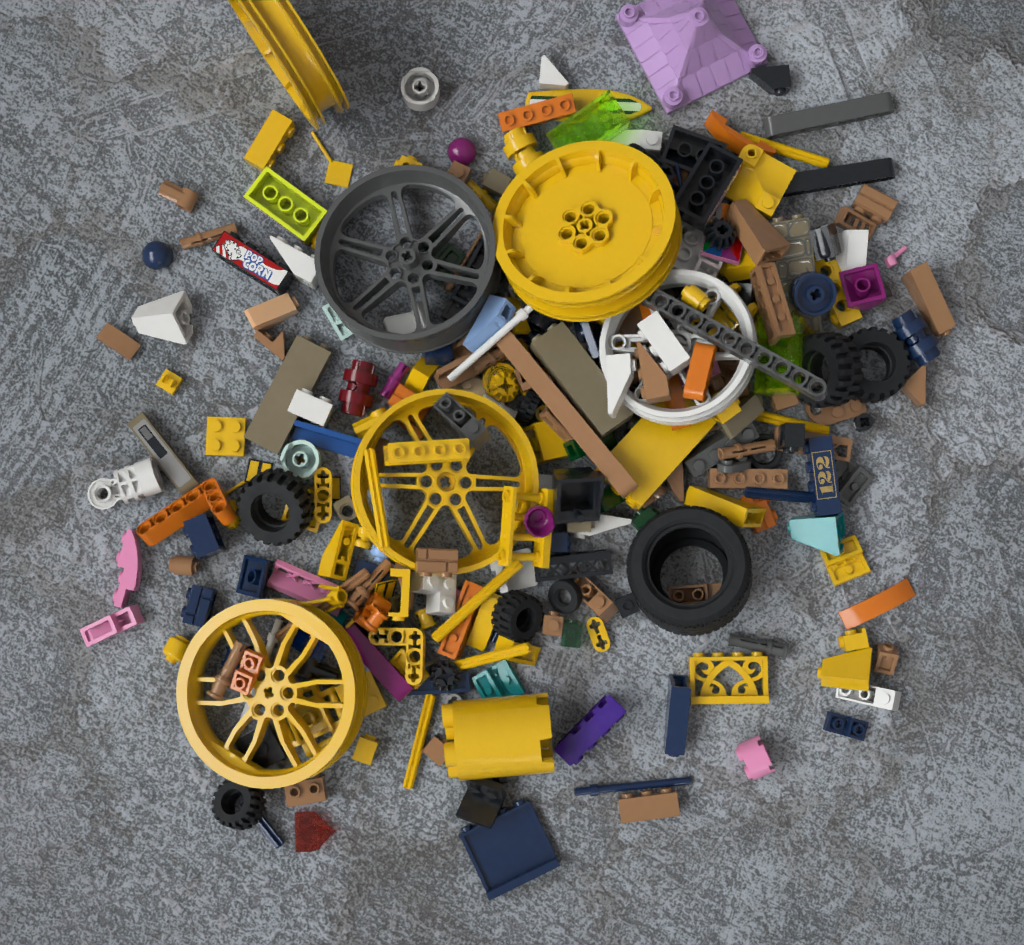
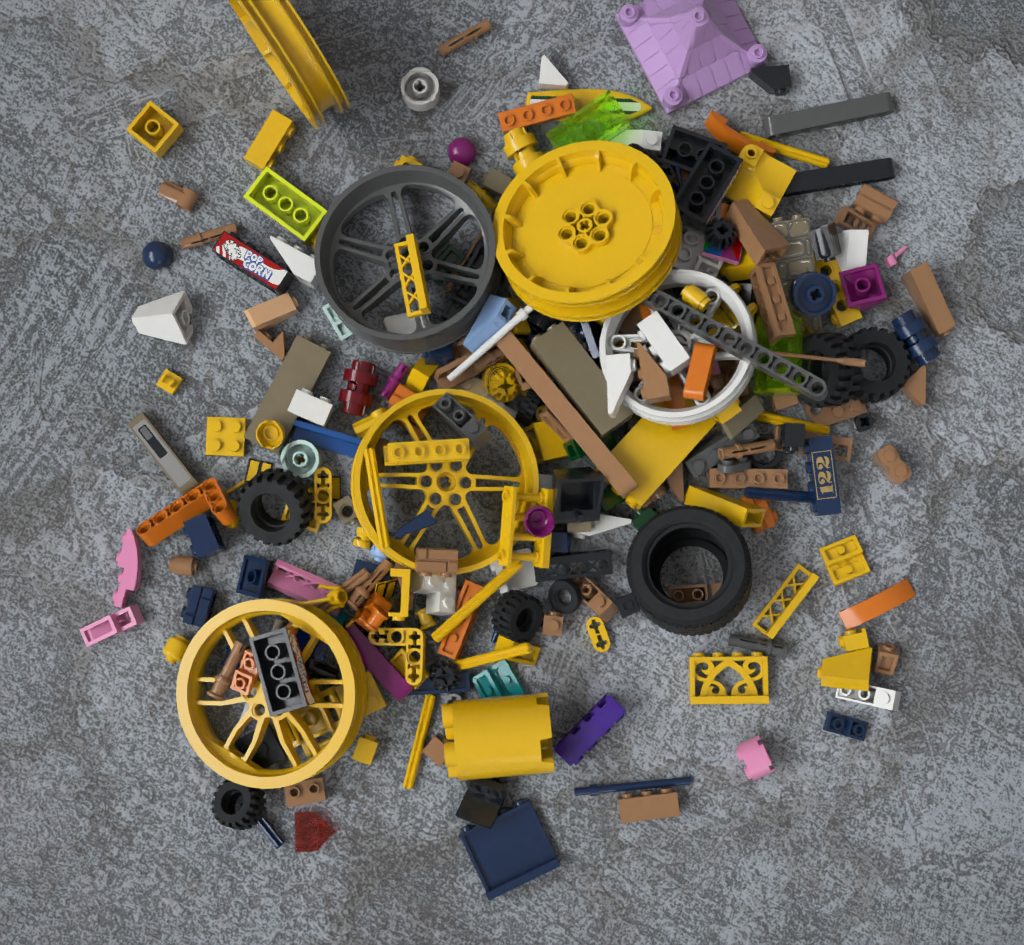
white cylinder [87,457,164,510] -> none
medium nougat slope [96,323,141,361] -> none
yellow piece [311,131,353,188] -> none
yellow slope [317,520,359,581] -> none
yellow slope [466,593,502,652] -> none
clear green brick [560,619,583,648] -> none
dark blue slope [664,674,691,757] -> none
slope [787,510,846,556] -> none
dark grey slope [835,453,873,508] -> none
none -> yellow brick [126,101,184,159]
none -> black brick [249,626,315,717]
none -> yellow hair [256,420,285,450]
none -> dark blue slope [393,510,437,537]
none -> yellow fence [394,233,432,319]
none -> medium nougat pin [437,18,492,57]
none -> yellow fence [751,563,819,639]
none -> medium nougat piece [772,351,866,367]
none -> medium nougat brick [873,444,912,485]

